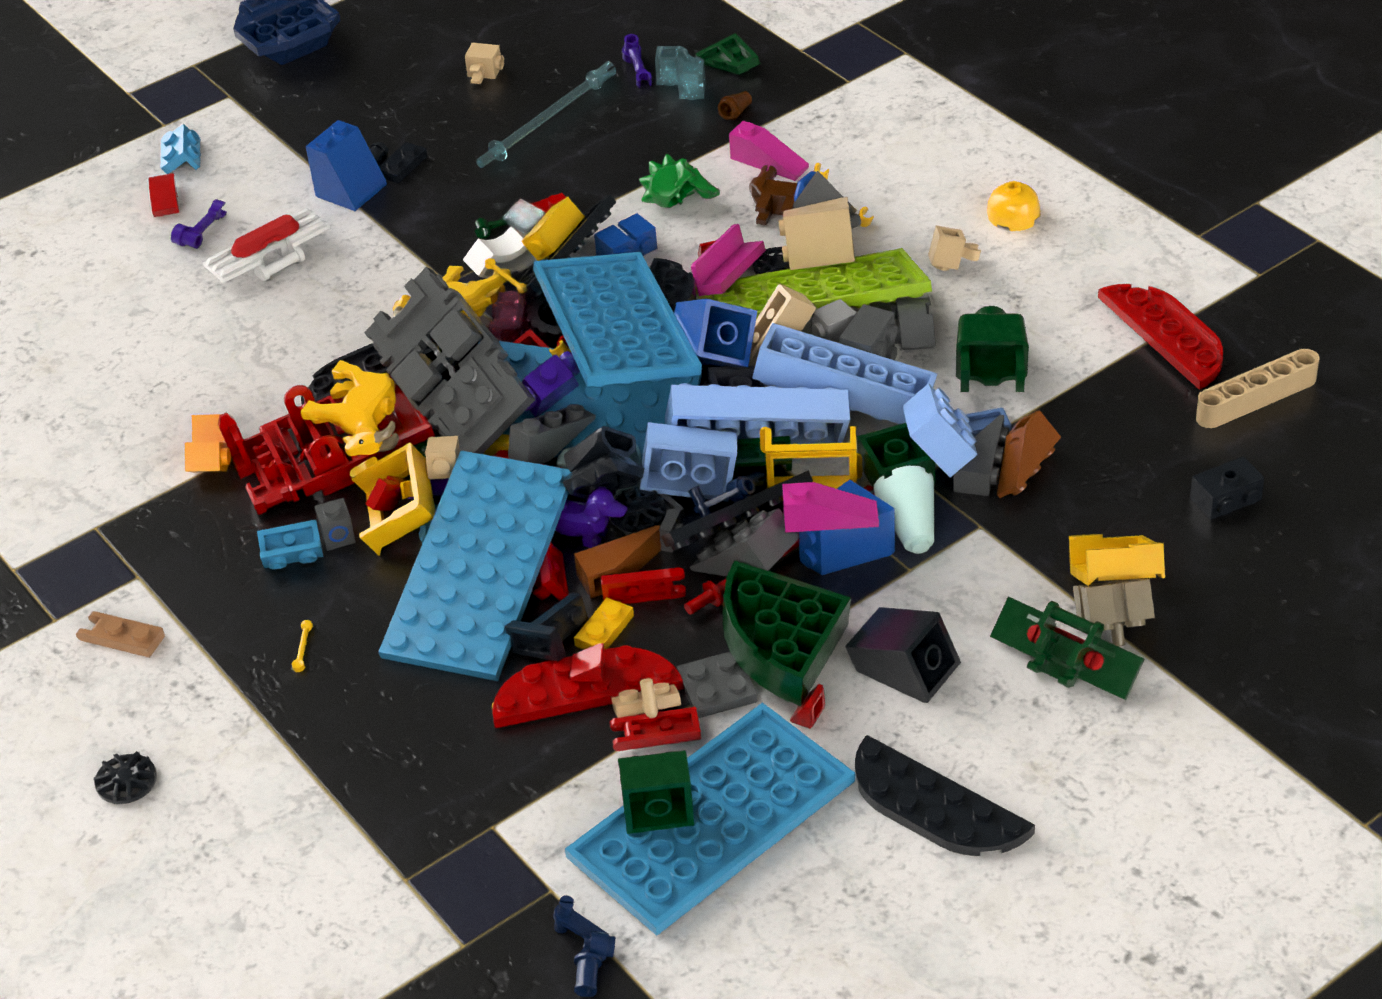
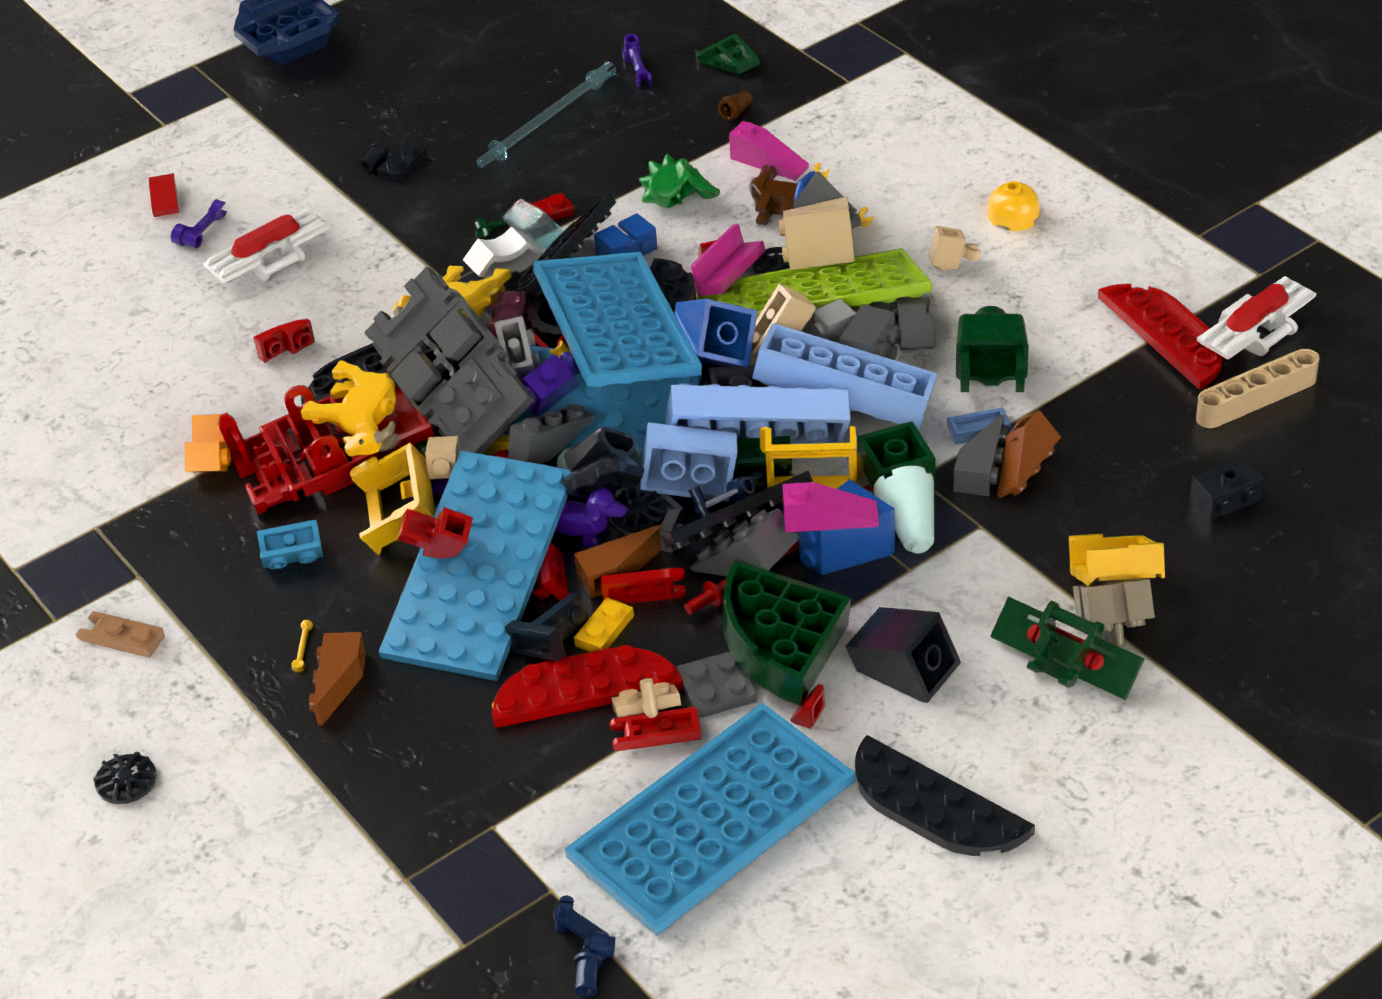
dark azure bracket [160,124,201,174] -> none
blue slope [306,120,387,211] -> none
dark grey brick [314,498,356,551] -> none
red slope [366,475,408,511] -> none
tan brick [465,43,504,84] -> none
yellow hinge [485,258,527,294] -> none
yellow brick [521,197,585,261] -> none
red slope [570,643,605,681] -> none
dark green brick [618,750,695,834] -> none
clear light blue brick [655,46,706,100] -> none
light blue brick [902,383,977,478] -> none
none -> red slope [253,319,315,363]
none -> dark orange slope [309,632,366,725]
none -> red brick [397,507,473,558]
none -> light grey brick [494,316,541,382]
none -> white piece [1197,276,1316,359]

